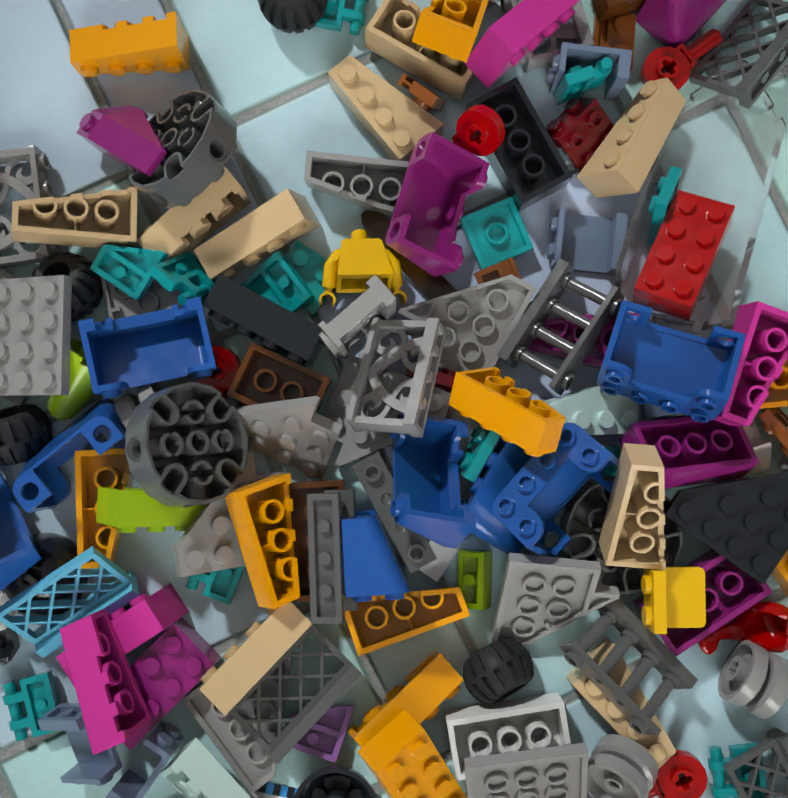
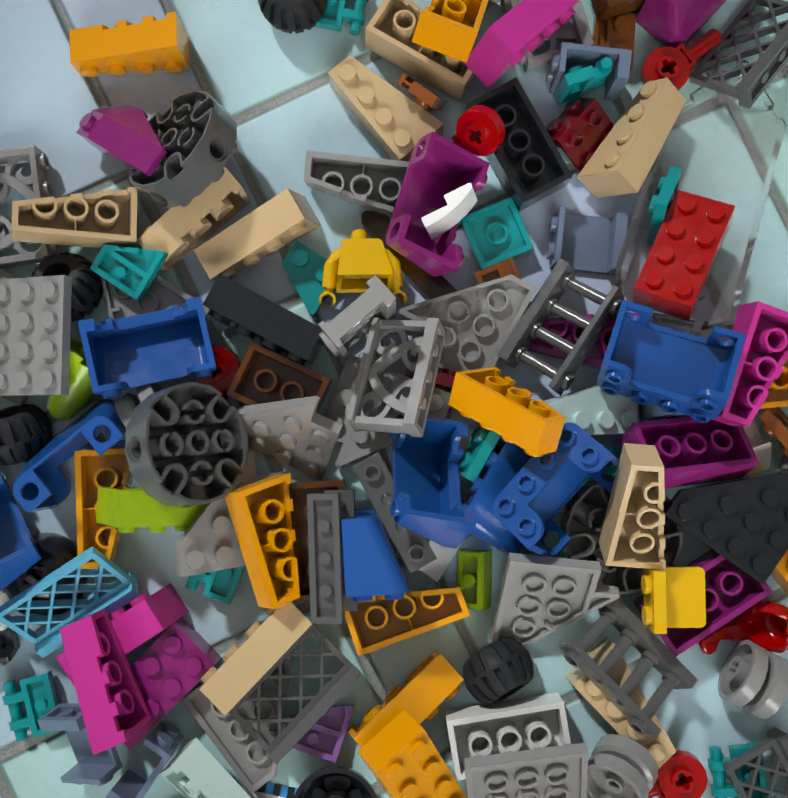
teal plate [149,251,216,305] -> none
teal wing [240,251,315,313] -> none
none -> white slope [421,183,478,239]

